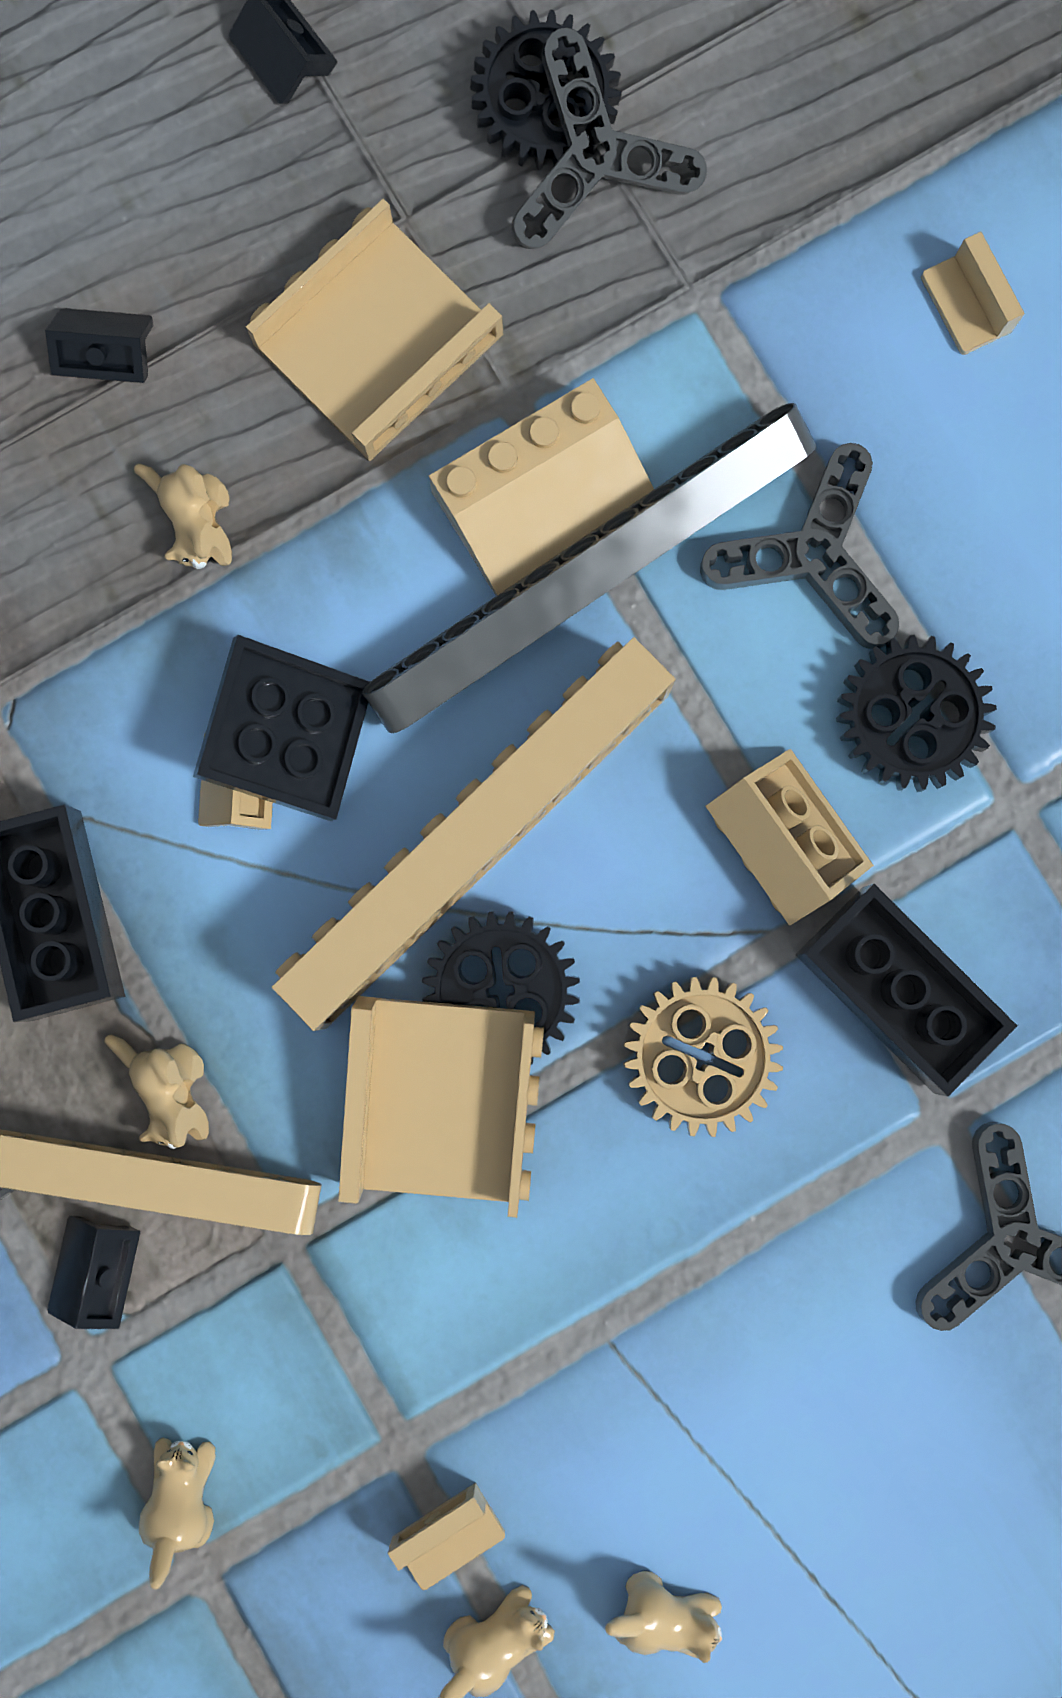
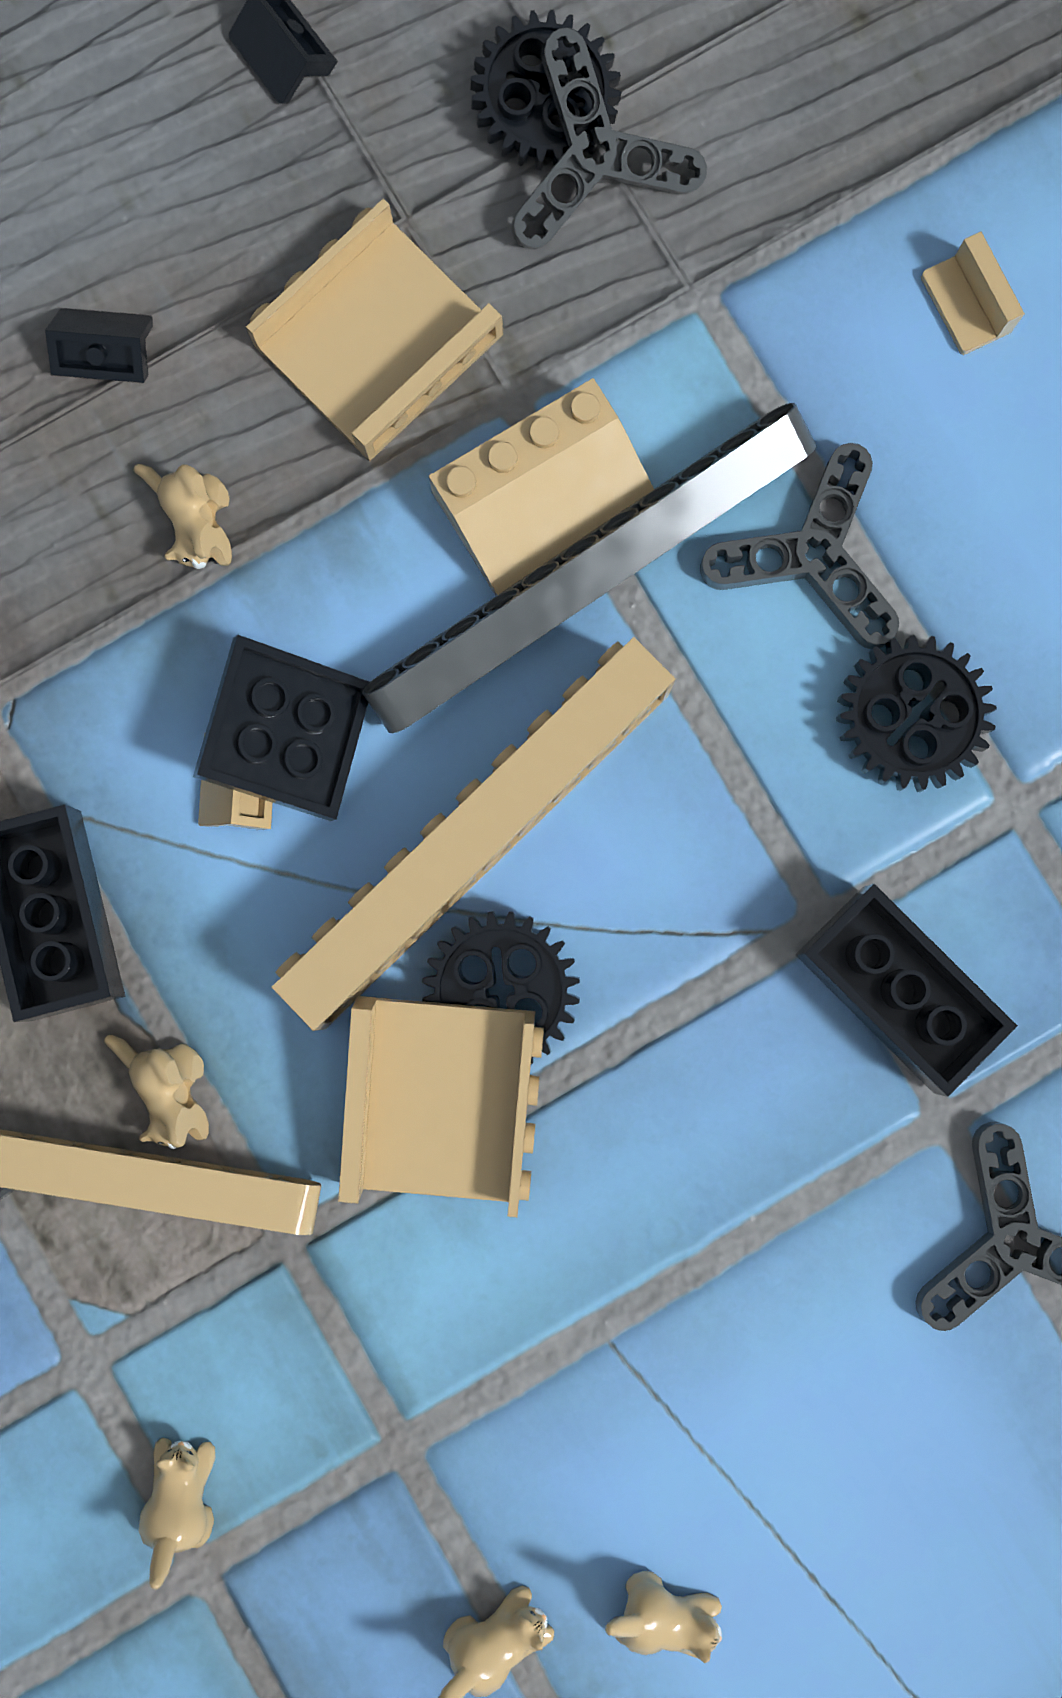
black panel [47,1216,141,1329] -> none
tan panel [388,1482,505,1590] -> none
tan gear [623,977,783,1137] -> none
tan slope [705,748,874,926] -> none

